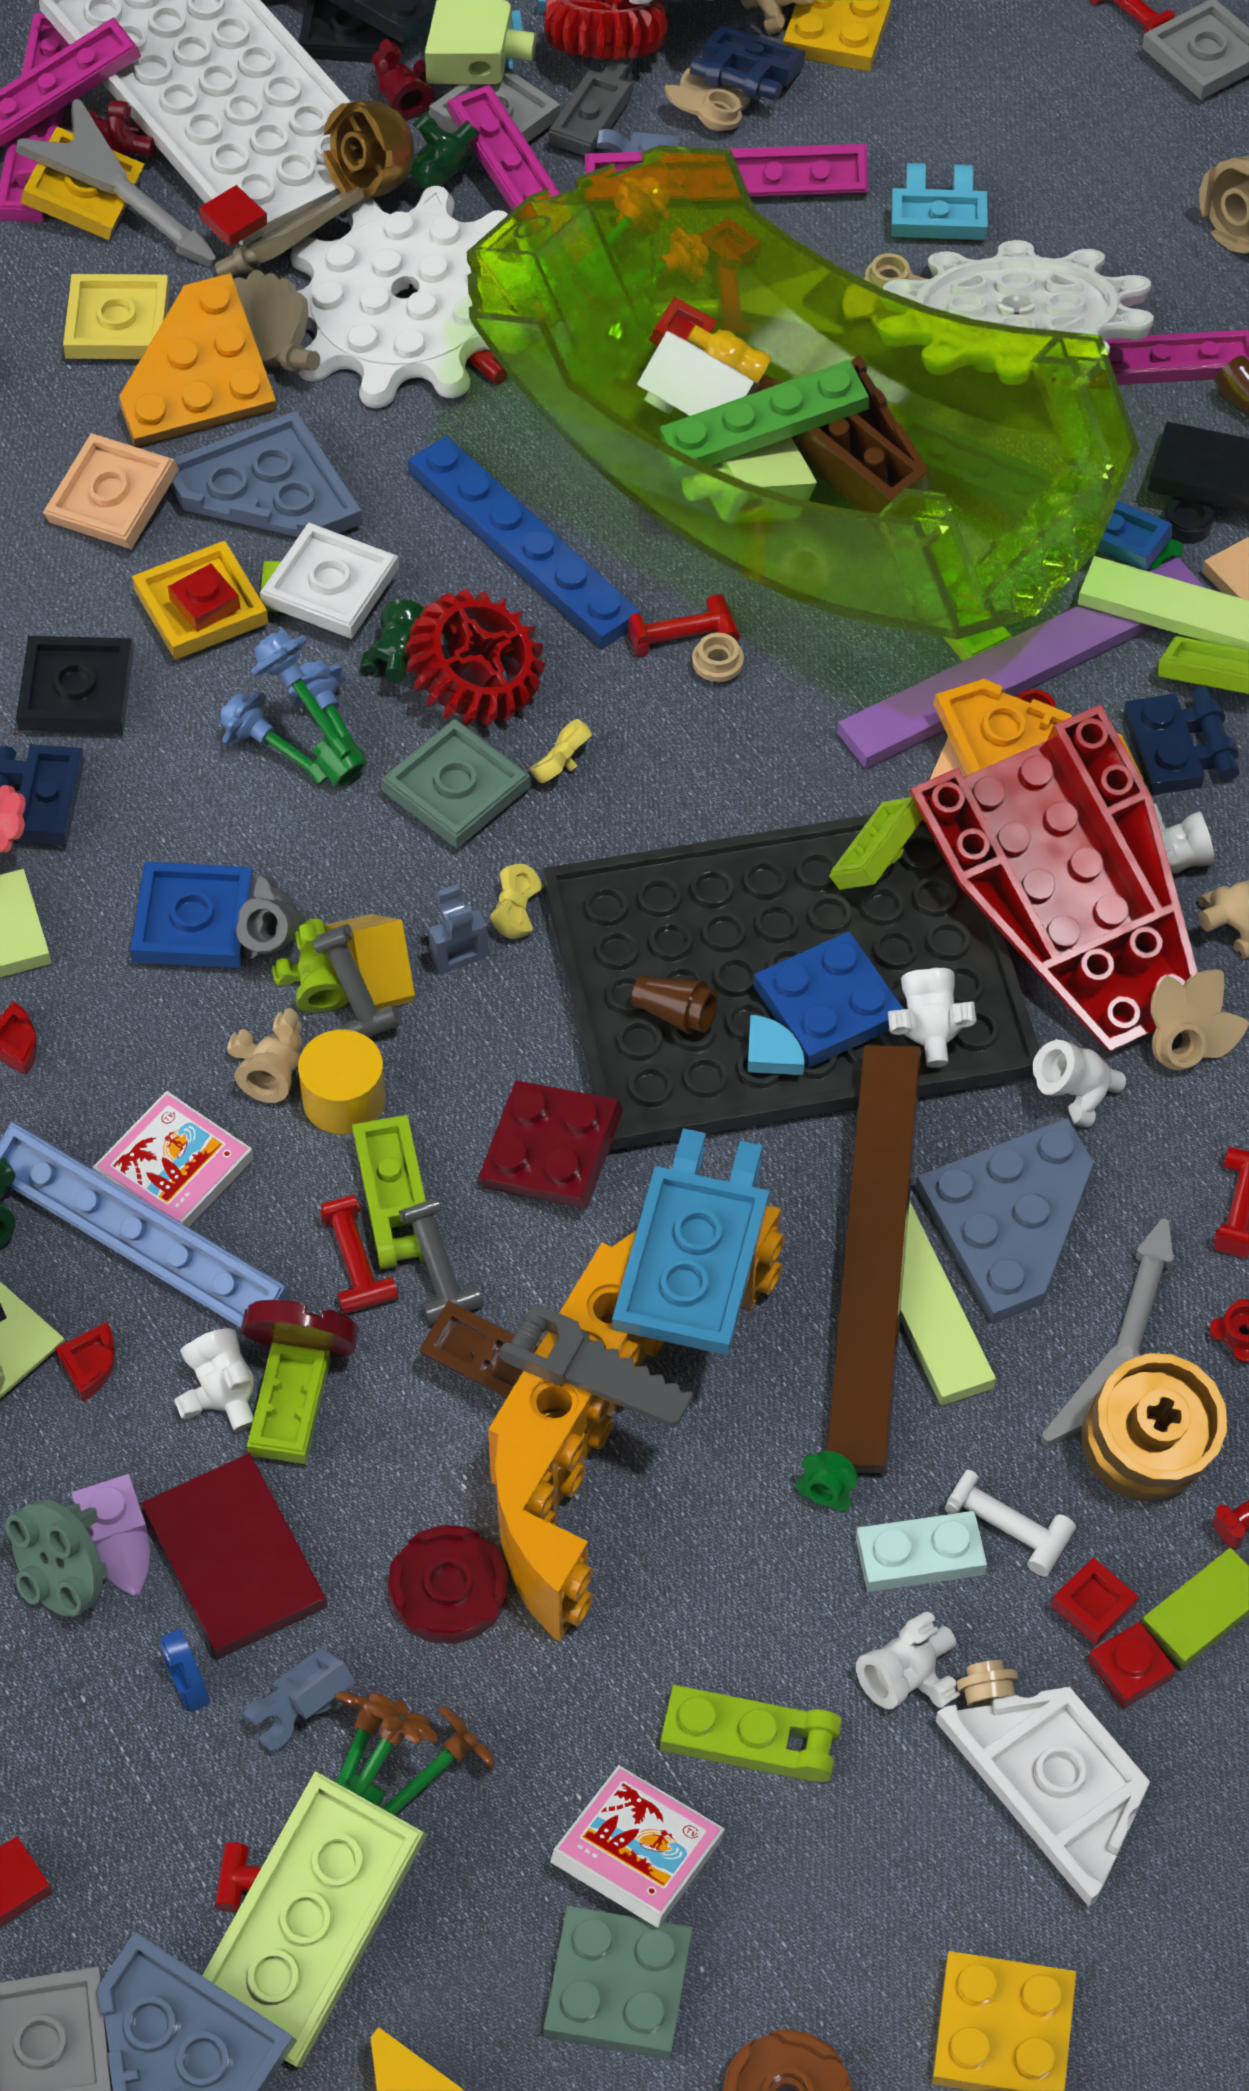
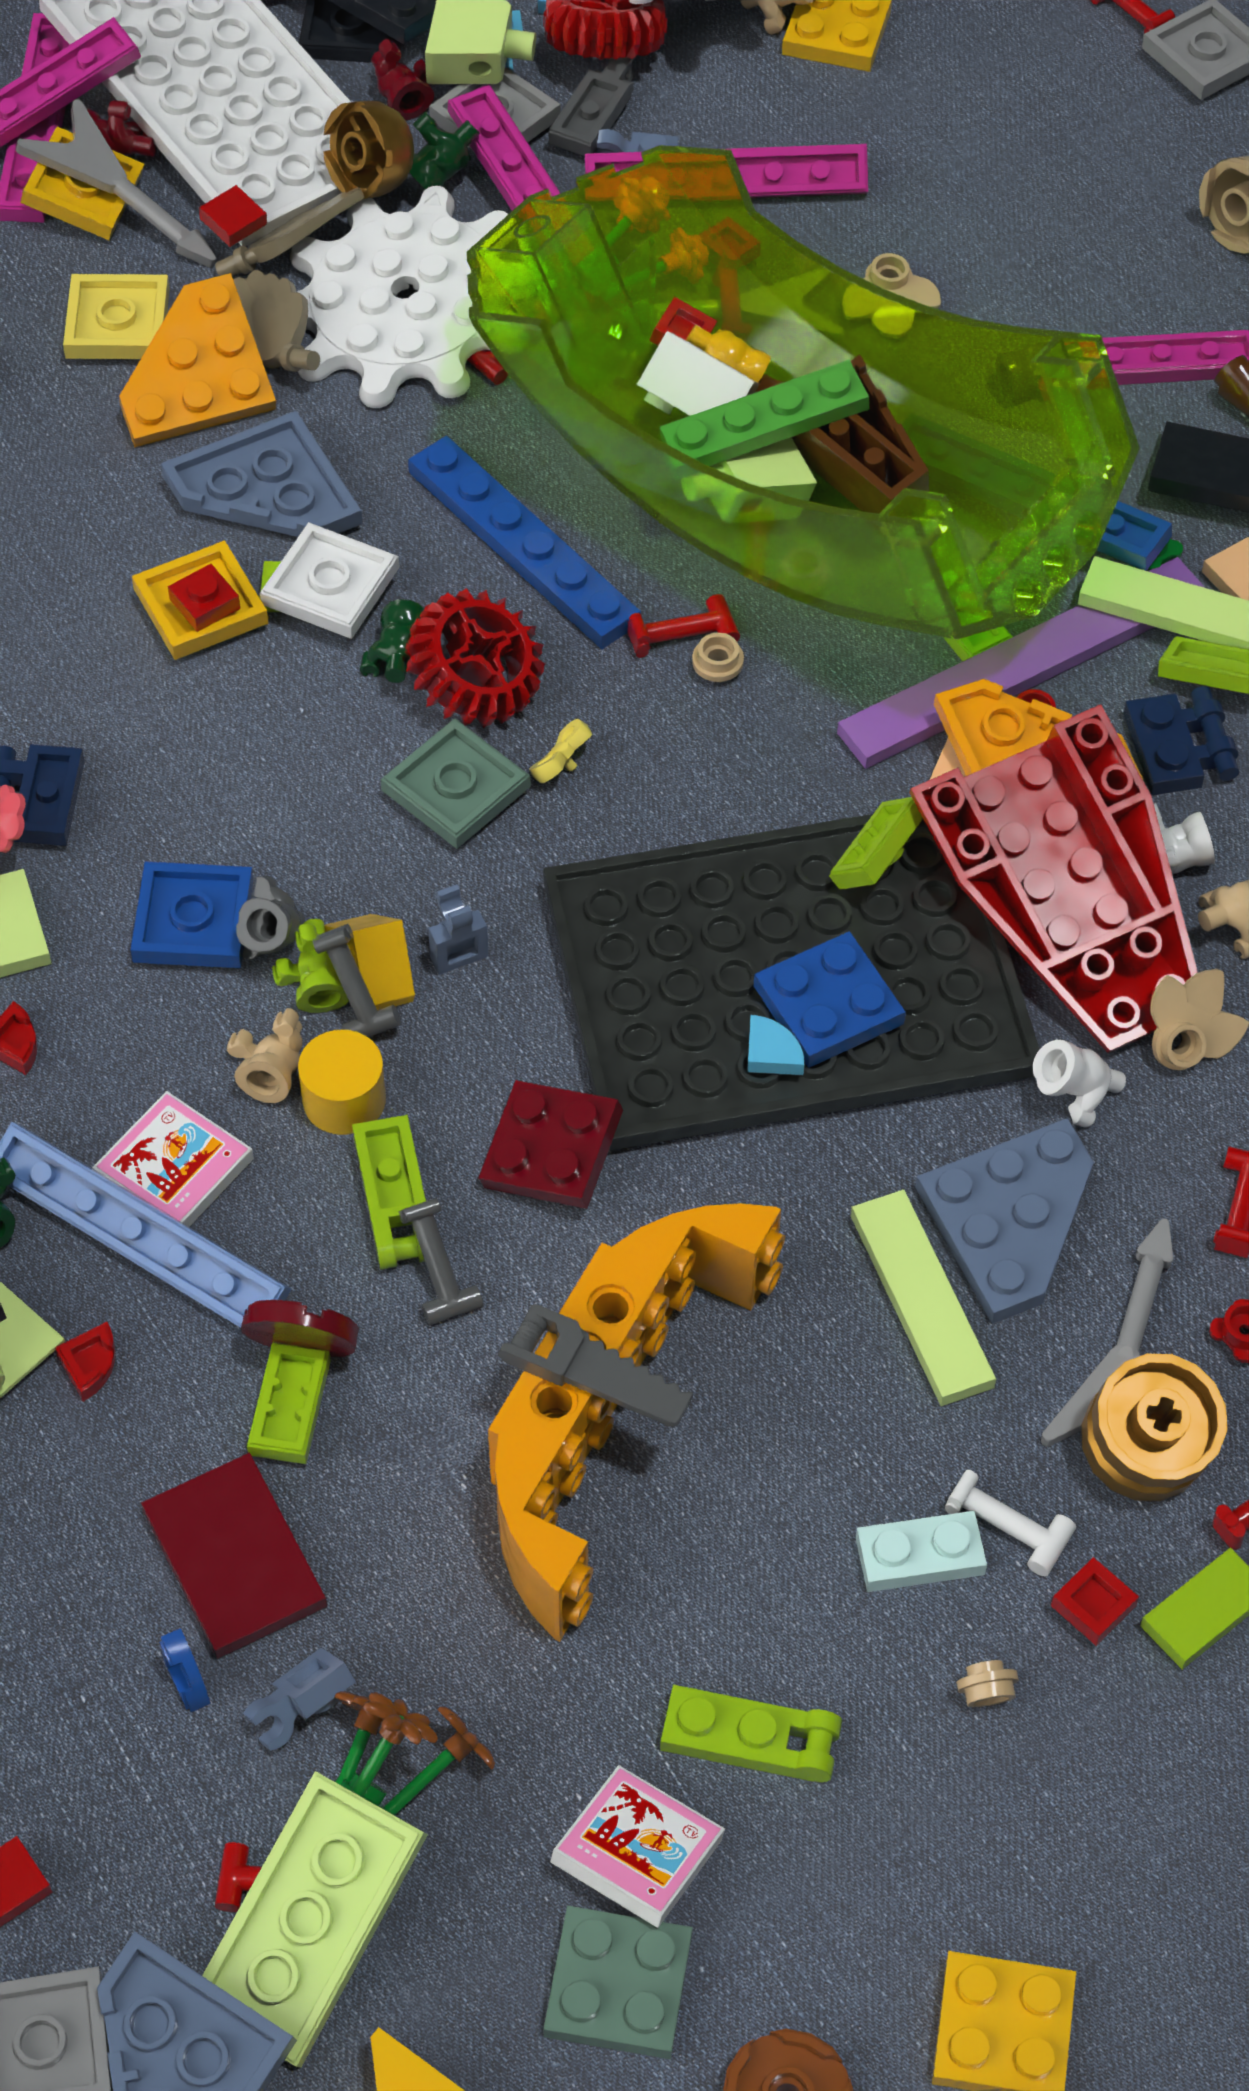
sand green plate [5,1500,108,1616] -> none
black plate [16,636,134,733] -> none
light nougat tile [43,433,179,550] -> none
lavender plate [71,1474,151,1597] -> none
white piece [174,1328,254,1432] -> none
plant [219,629,368,788] -> none
red piece [319,1194,399,1315] -> none
dark red tile [388,1525,509,1644] -> none
reddish brown hinge [419,1301,538,1399] -> none
light yellow piece [490,864,542,939] -> none
dark azure tile [612,1128,770,1356] -> none
reddish brown cone [631,975,718,1034] -> none
tan plate [664,68,750,132] -> none
dark blue plate [690,25,806,101] -> none
green plate [796,1451,858,1511] -> none
reddish brown tile [827,1045,922,1474] -> none
white piece [856,1612,961,1709] -> none
white plate [881,240,1154,382] -> none
white piece [888,968,976,1068] -> none
medium azure plate [891,163,988,240] -> none
white wing [936,1687,1150,1907] -> none
red plate [1087,1621,1176,1709] -> none
black tile [1163,497,1214,544] -> none

